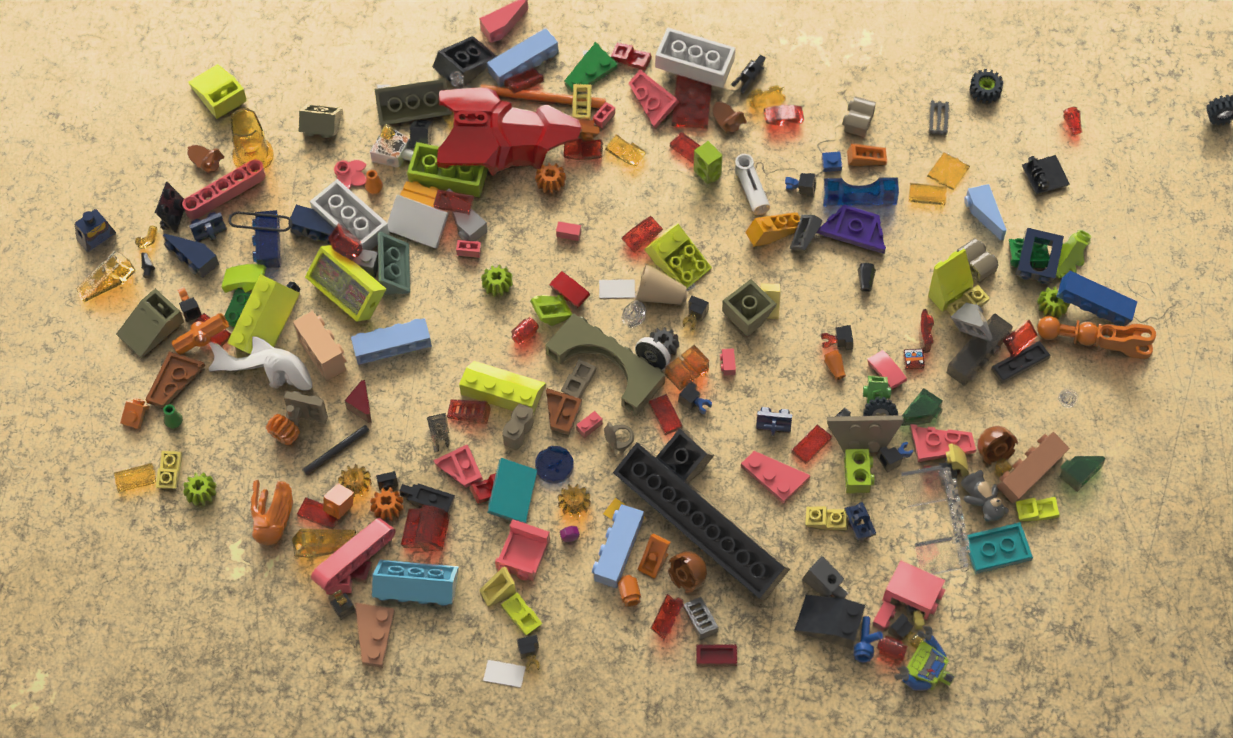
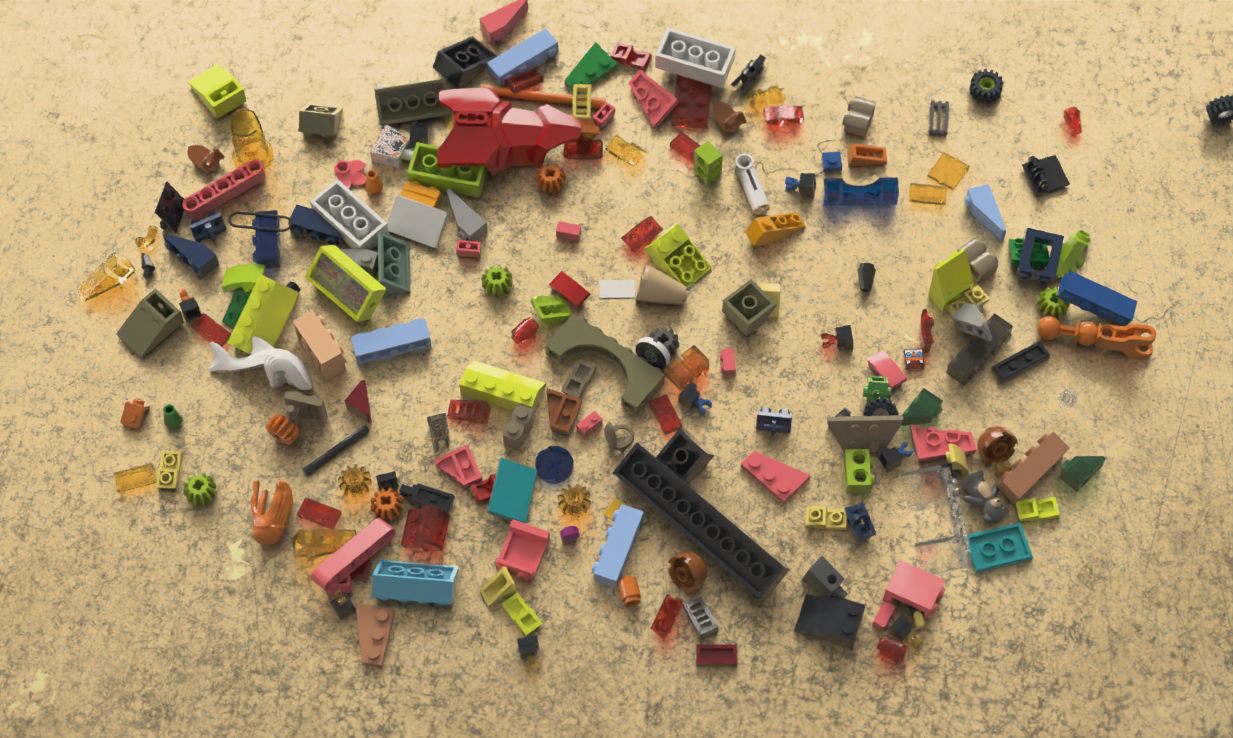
dark blue torso [74,209,116,253] -> none
dark orange wing [145,351,205,408] -> none
orange piece [172,313,229,355] -> none
orange brick [323,483,354,519] -> none
clear red slope [328,223,363,261] -> none
clear yellow hinge [380,124,395,140] -> none
clear red tile [433,189,474,215] -> none
clear bar [450,71,471,89] -> none
white sticker [483,660,526,687] -> none
clear plate [621,300,647,328] -> none
orange slope [637,534,671,578] -> none
black piece [682,295,709,331] -> none
dark grey slope [790,215,823,250] -> none
clear red tile [791,424,832,464] -> none
dark purple wing [816,205,886,254] -> none
orange cone [824,350,846,380] -> none
blue piece [853,616,883,662] -> none
torso [894,626,955,691] -> none
clear red tile [1003,319,1038,356] -> none

